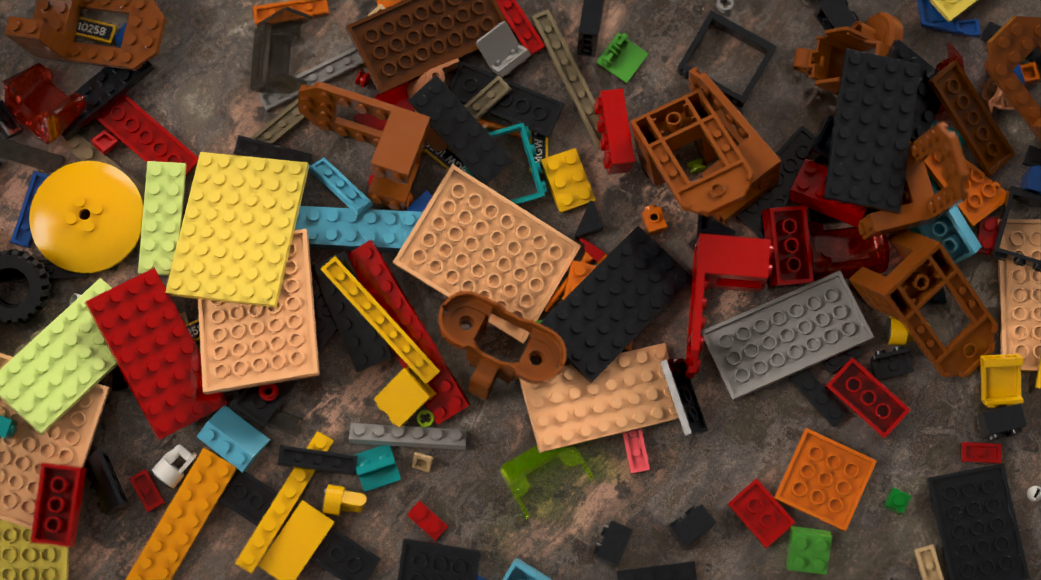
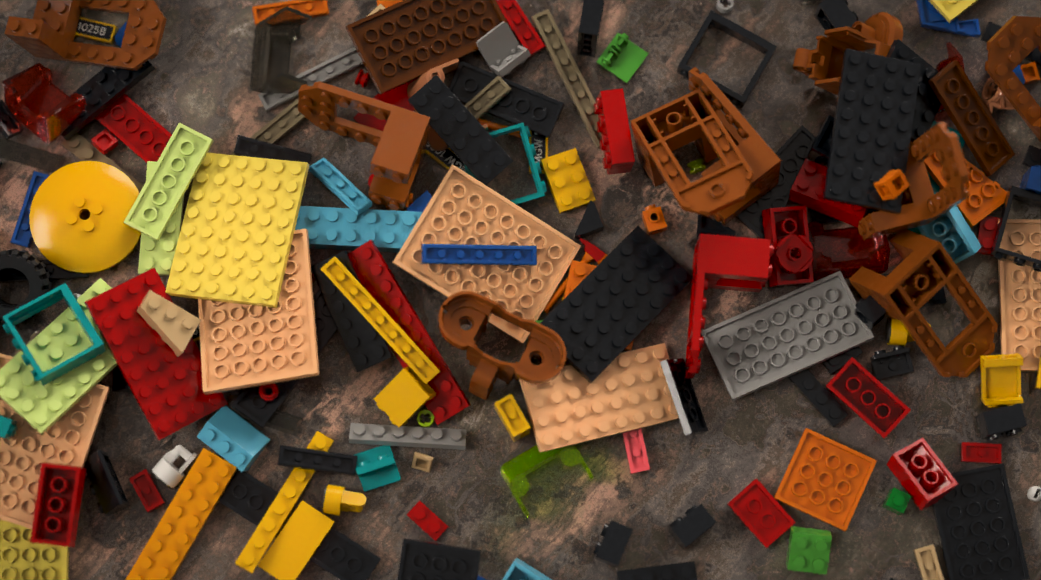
none -> teal window [2,283,106,386]
none -> yellowish green plate [124,123,214,241]
none -> tan wedge [137,290,201,356]
none -> blue tile [421,244,537,266]
none -> yellow panel [494,394,531,442]
none -> red plate [774,234,813,273]
none -> black brick [854,295,887,330]
none -> orange brick [873,169,910,200]
none -> red slope [886,438,958,511]

